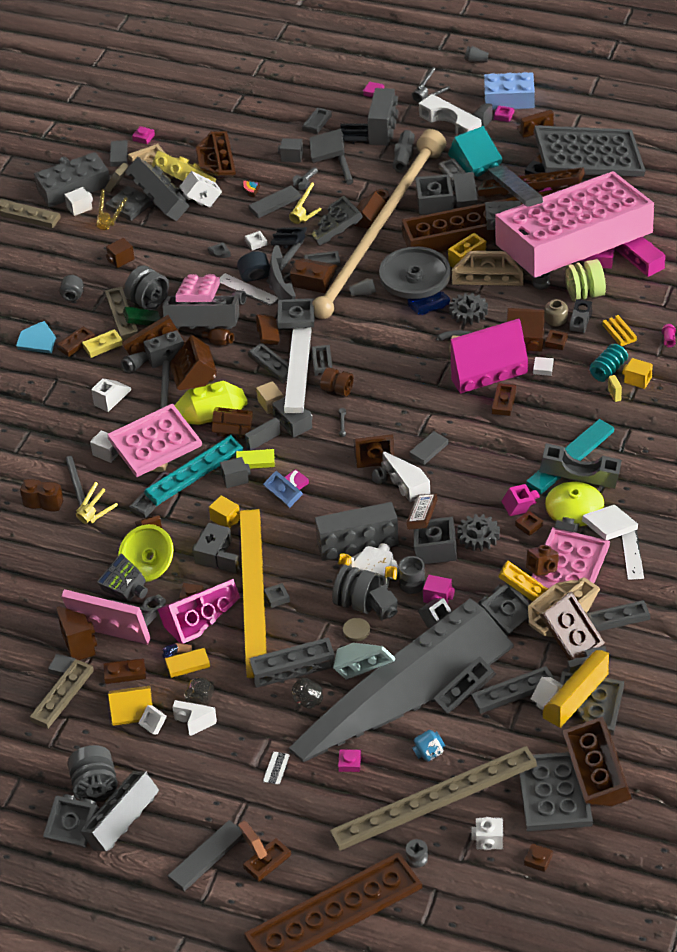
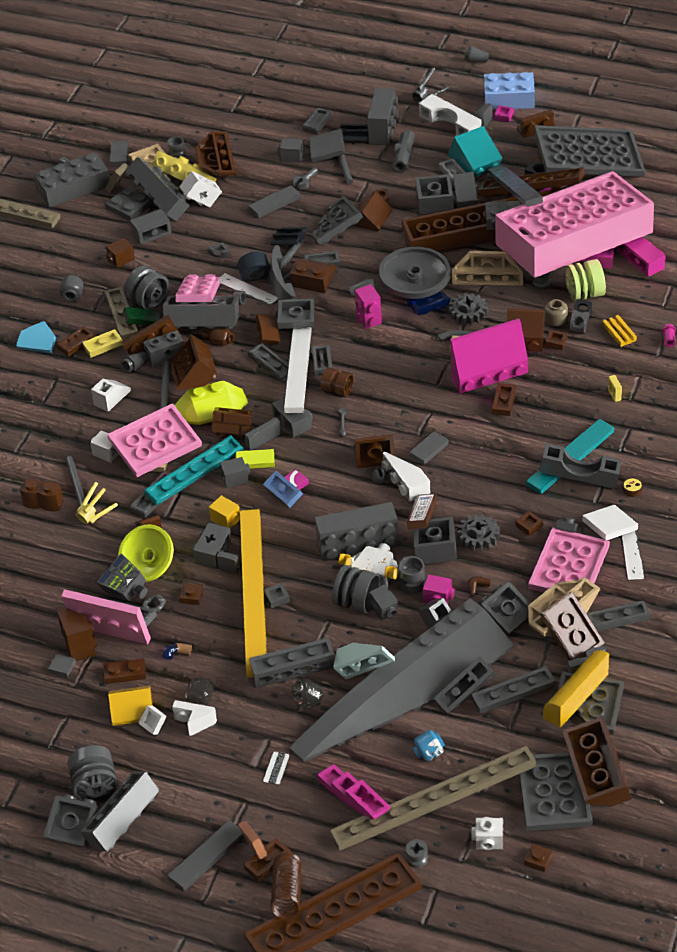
dark tan plate [30,659,94,729] -> none
white brick [65,187,93,216] -> none
clear yellow plant [96,189,127,230] -> none
dark pink plate [132,126,155,144] -> none
dark pink wedge [157,579,240,644] -> none
yellow tile [165,648,210,678] -> none
tile [243,180,260,198] -> none
white tile [244,231,267,251] -> none
tan brick [256,381,283,414] -> none
light yellow plant [289,182,322,224] -> none
tan piece [313,129,446,319] -> none
dark pink plate [338,749,361,772] -> none
dark tan piece [343,618,370,641] -> none
dark pink tile [363,82,384,97] -> none
yellow brick [448,233,486,268] -> none
yellow tile [498,561,548,601] -> none
dark pink brick [501,484,540,516] -> none
reddish brown brick [526,545,559,576] -> none
white brick [531,677,563,710] -> none
white tile [533,357,554,376] -> none
neon yellow dish [545,481,604,526] -> none
teal piece [590,344,628,382] -> none
yellow brick [622,358,653,389] -> none
none -> dark grey brick [130,209,172,245]
none -> dark grey wheel [167,136,185,158]
none -> reddish brown piece [270,853,302,918]
none -> dark pink slope [317,764,390,820]
none -> dark pink brick [355,284,382,329]
none -> reddish brown animal [468,576,491,596]
none -> tile [623,478,642,496]

